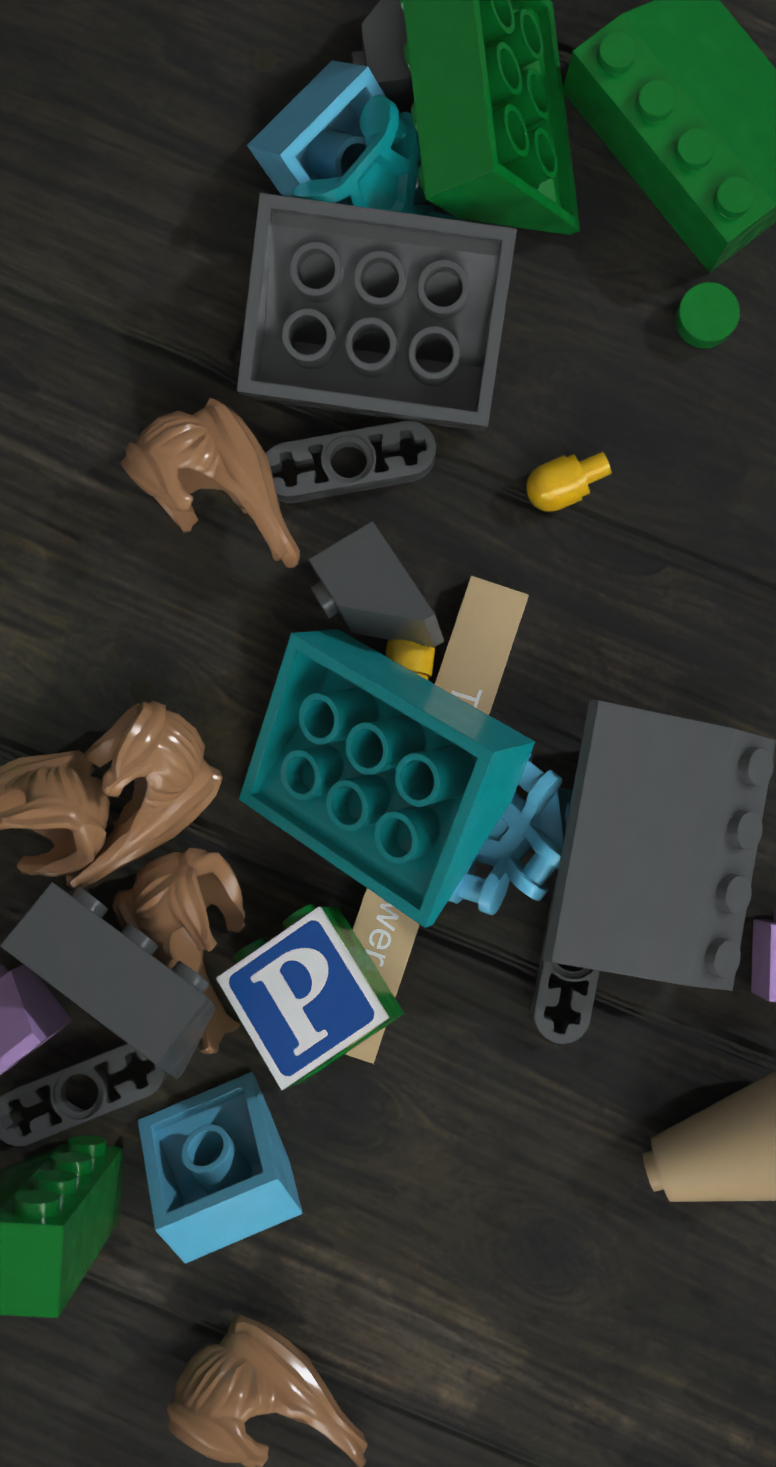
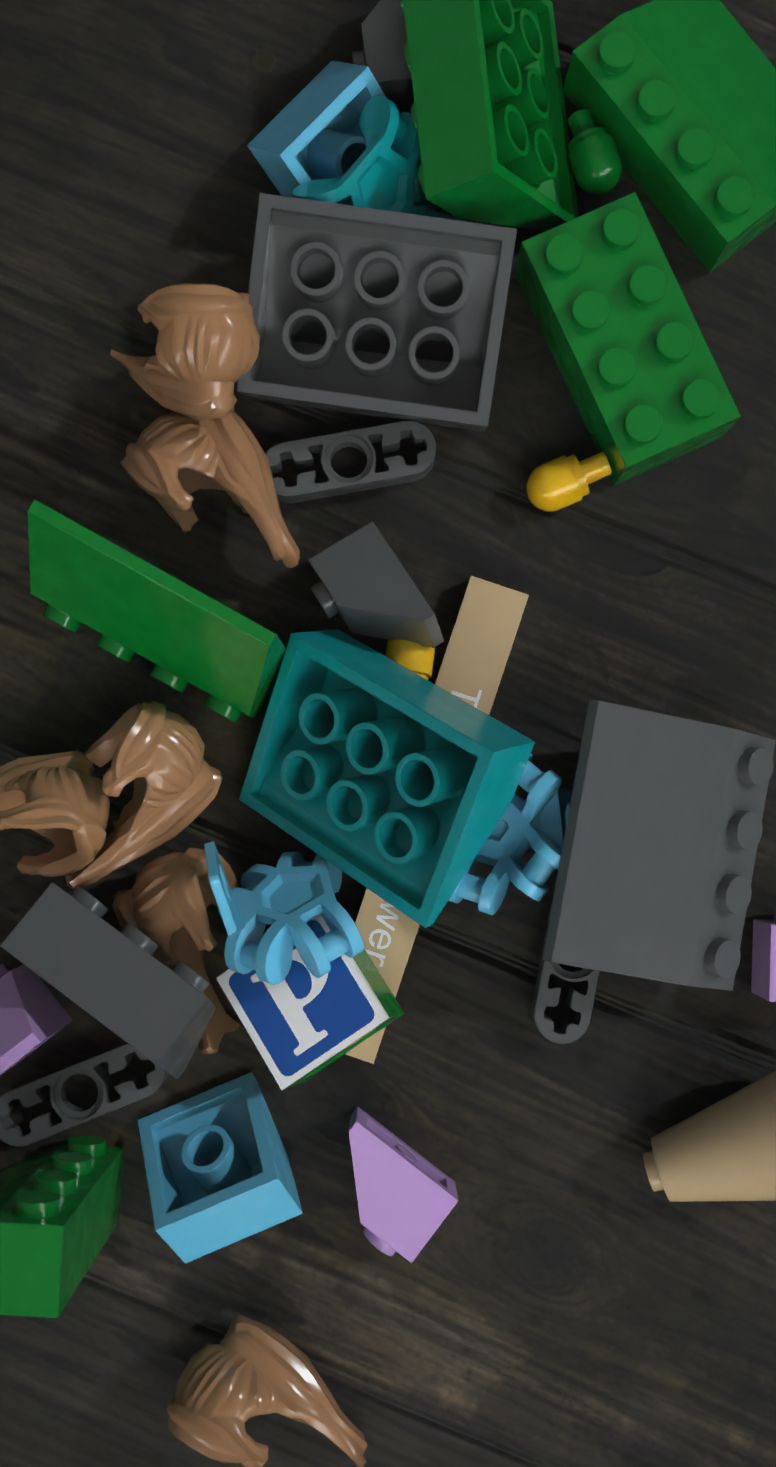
green tile [675,282,740,349] -> none
none -> green slope [28,499,286,723]
none -> medium nougat hair [110,283,260,421]
none -> medium azure piece [204,841,364,985]
none -> lavender slope [349,1107,459,1263]
none -> green brick [514,192,741,486]
none -> green cylinder [567,109,623,196]

